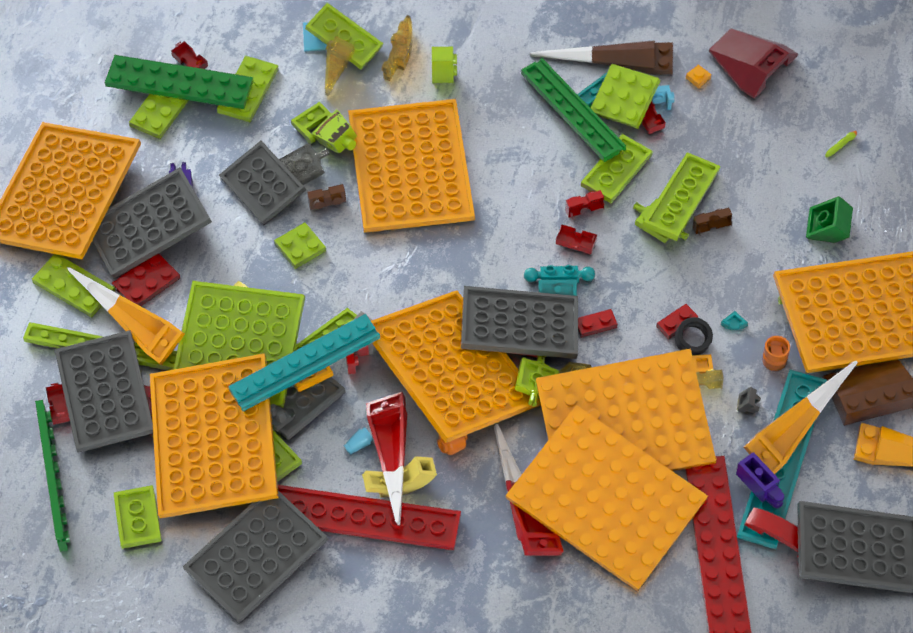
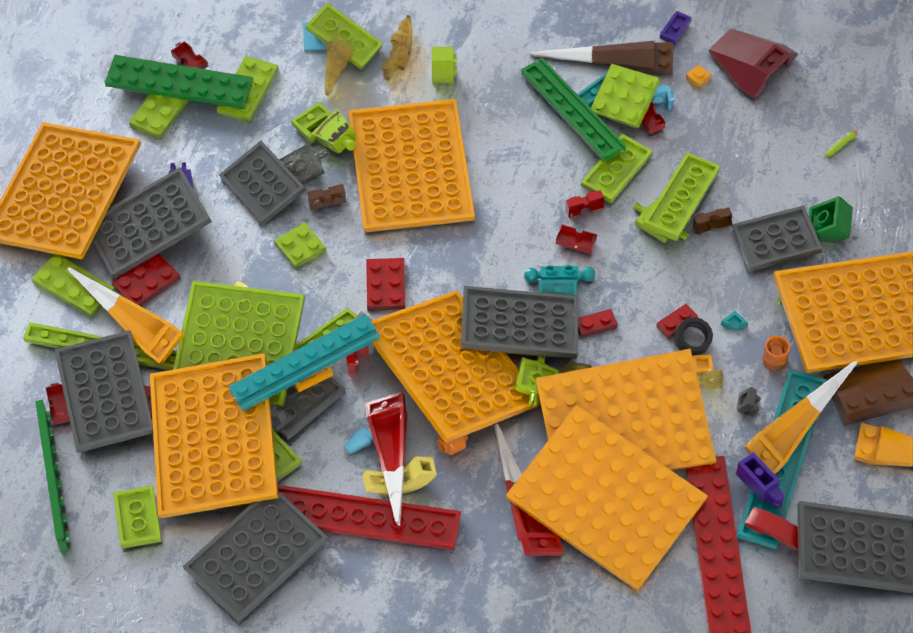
none -> red plate [366,258,405,311]
none -> dark purple plate [659,11,692,45]
none -> dark grey plate [732,205,822,272]

